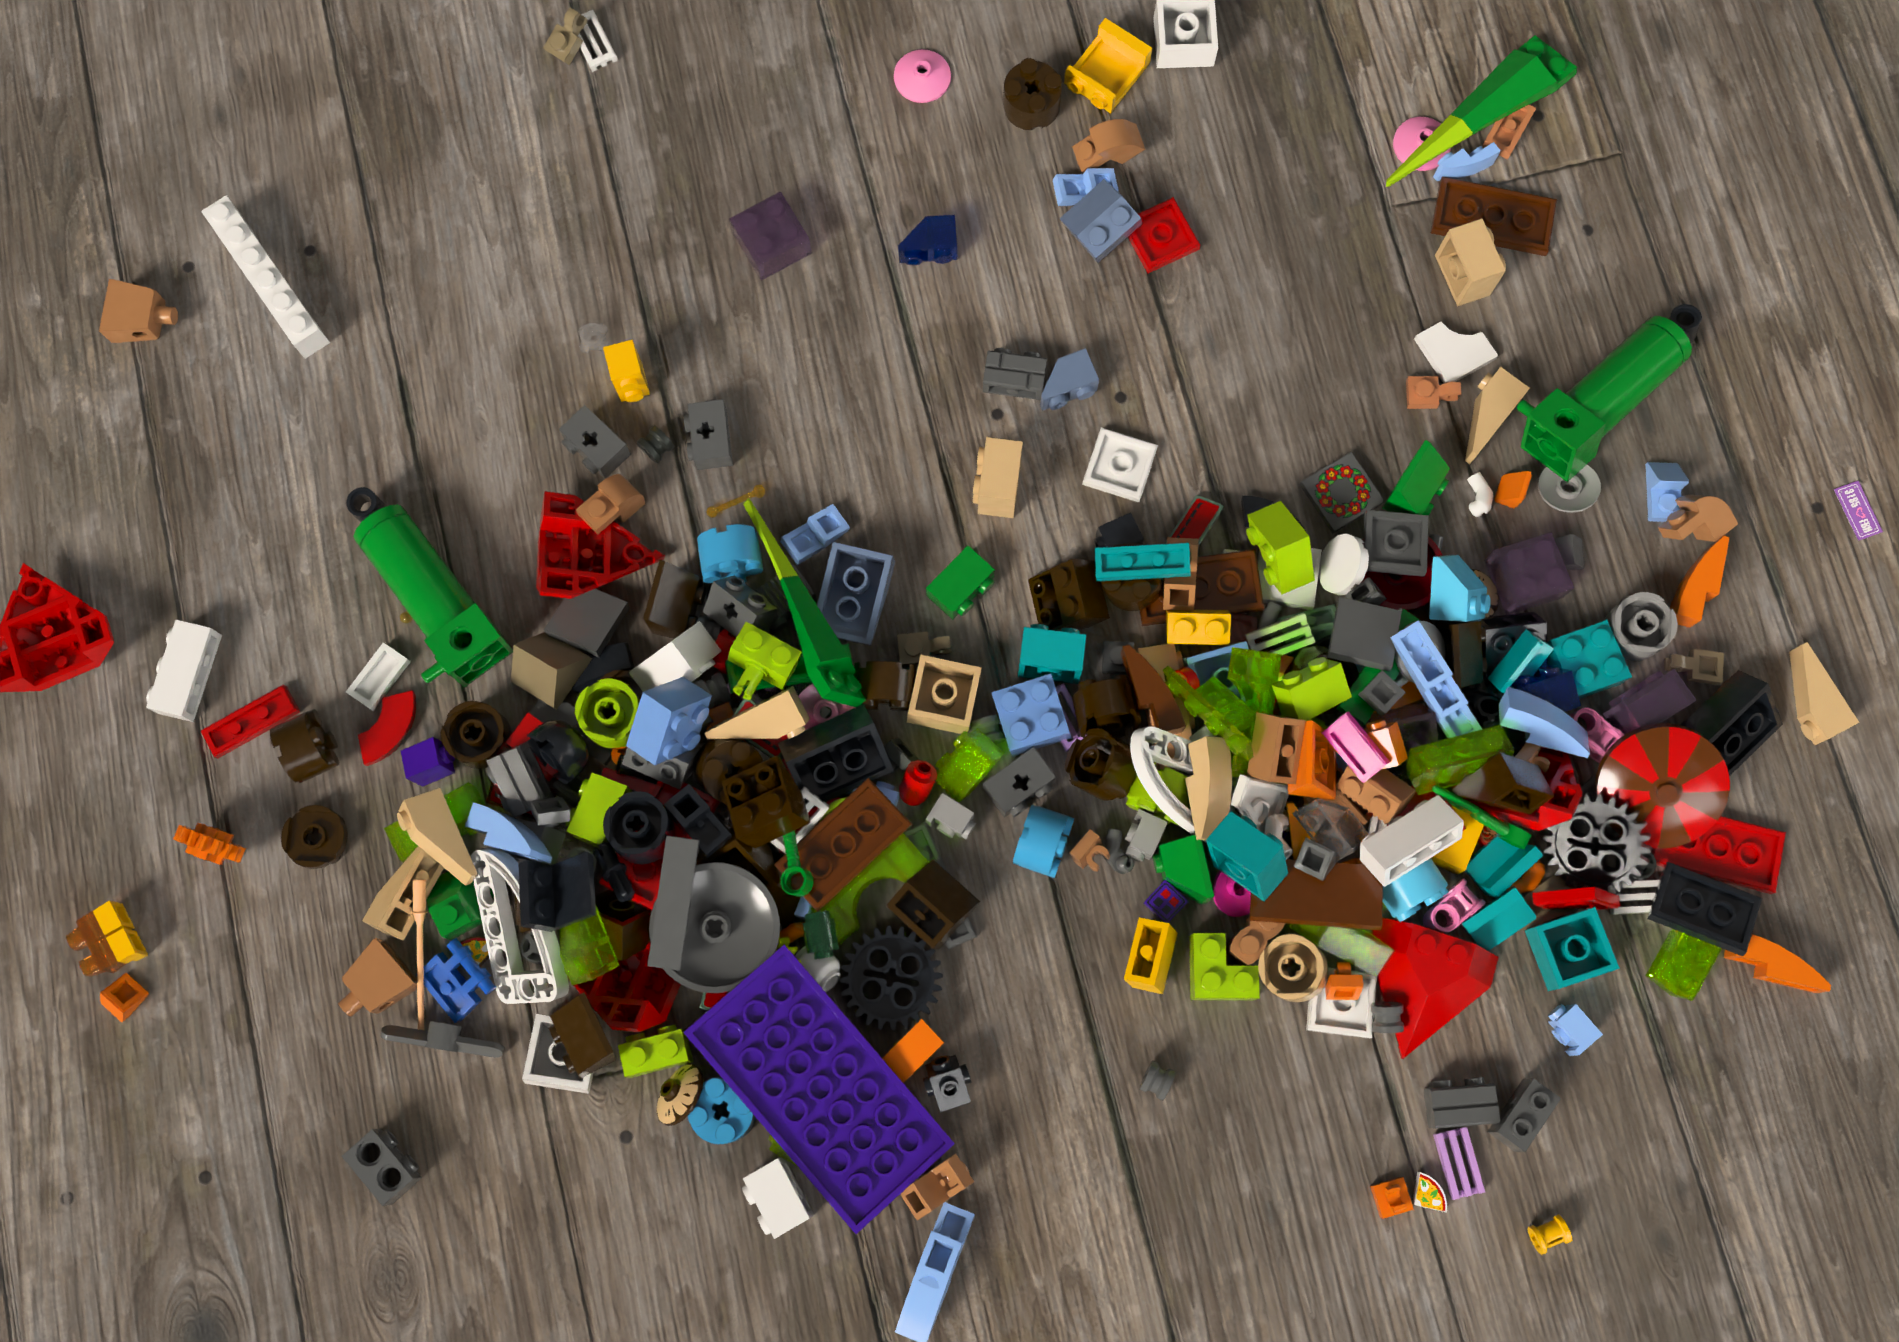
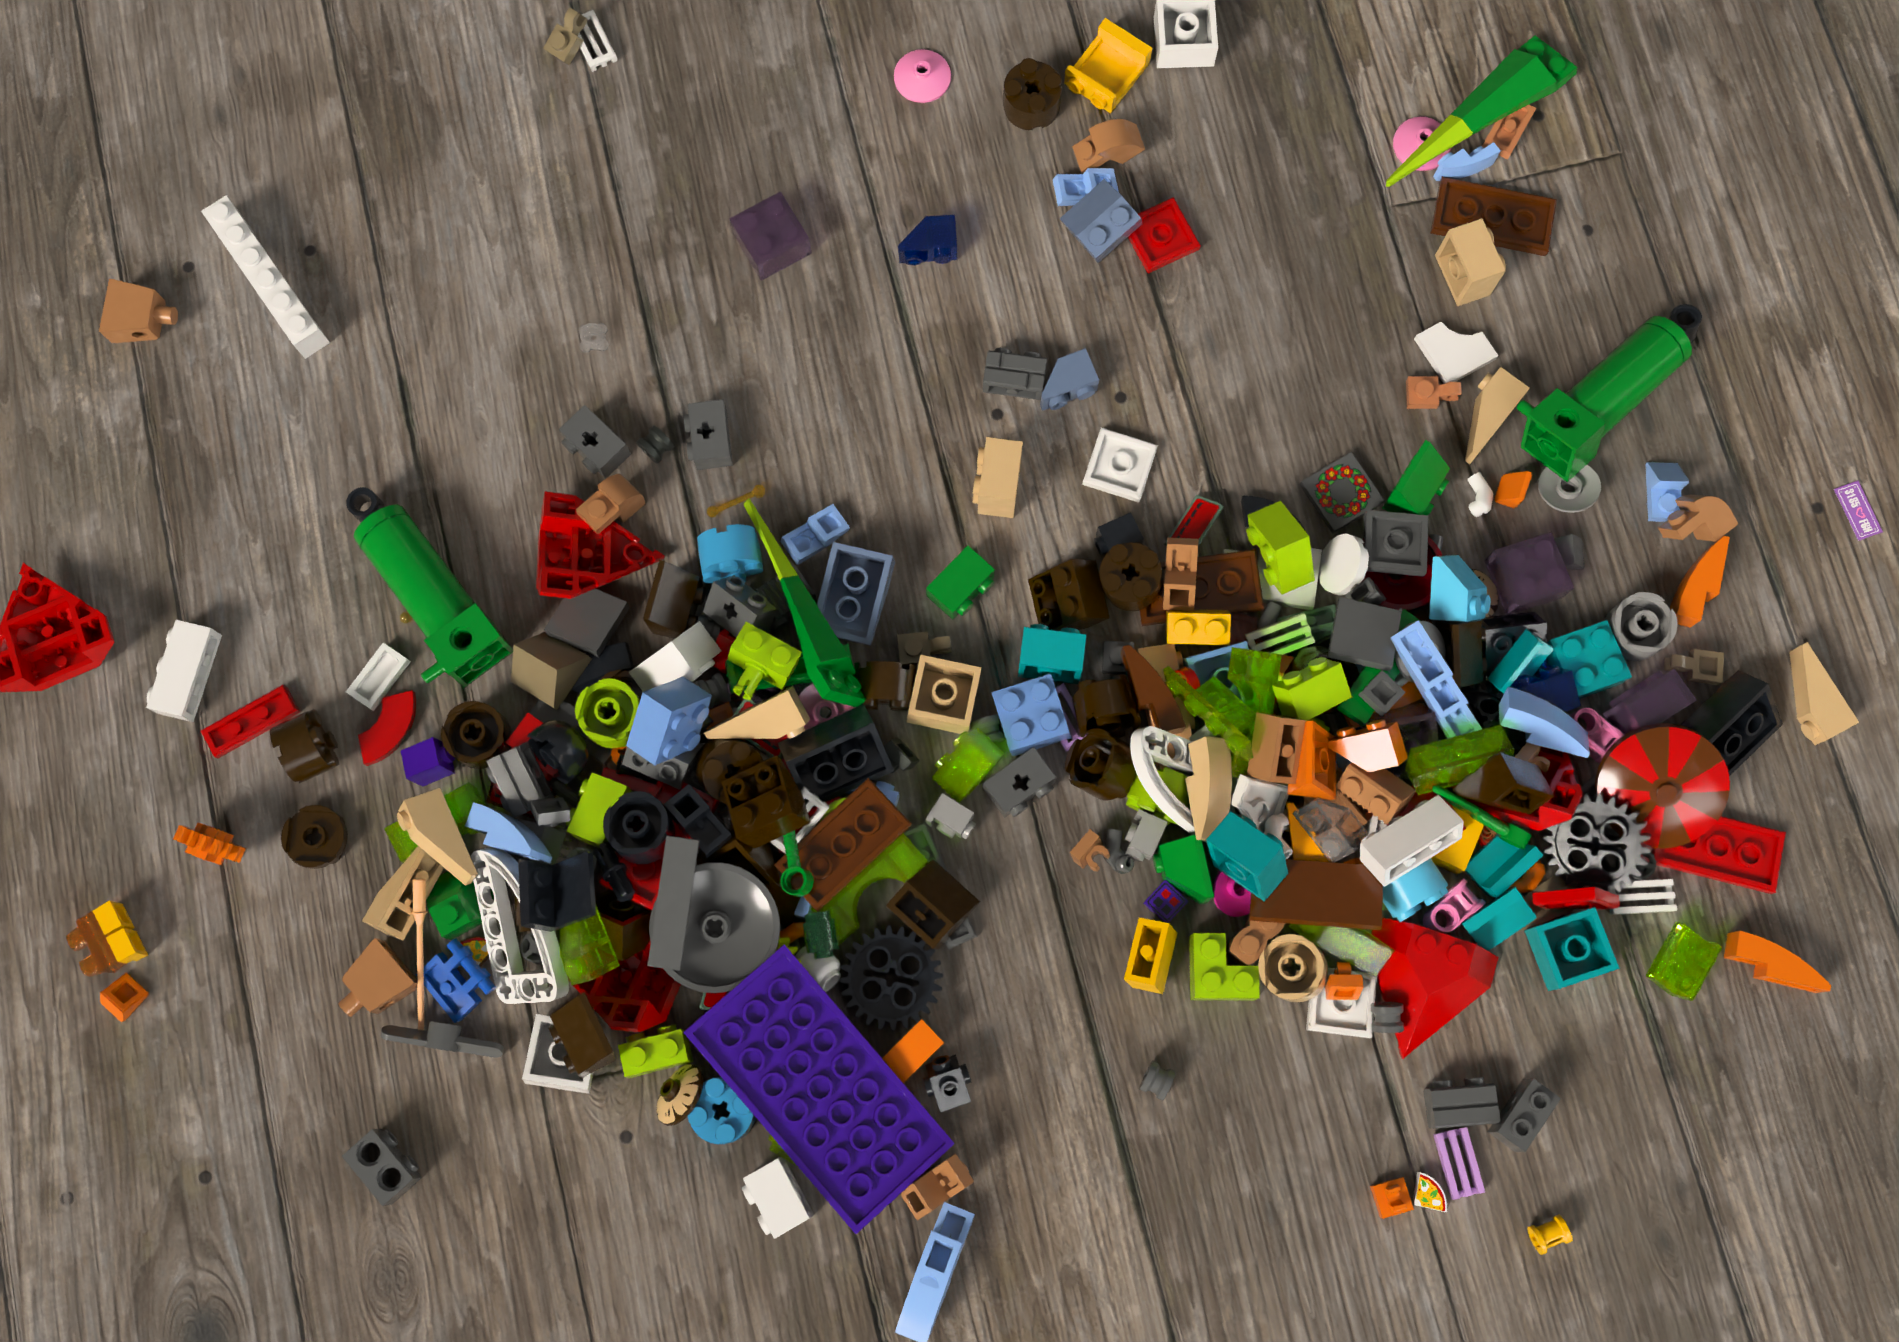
yellow brick [603,340,650,402] -> none
red brick [899,760,937,806] -> none
dark azure brick [1013,805,1075,878] -> none
teal plate [1095,543,1191,581] -> none
dark grey slope [1294,837,1336,881] -> none
tile [1322,711,1390,783] -> none
light blue brick [1548,1004,1603,1056] -> none
black tile [1647,862,1762,956] -> none

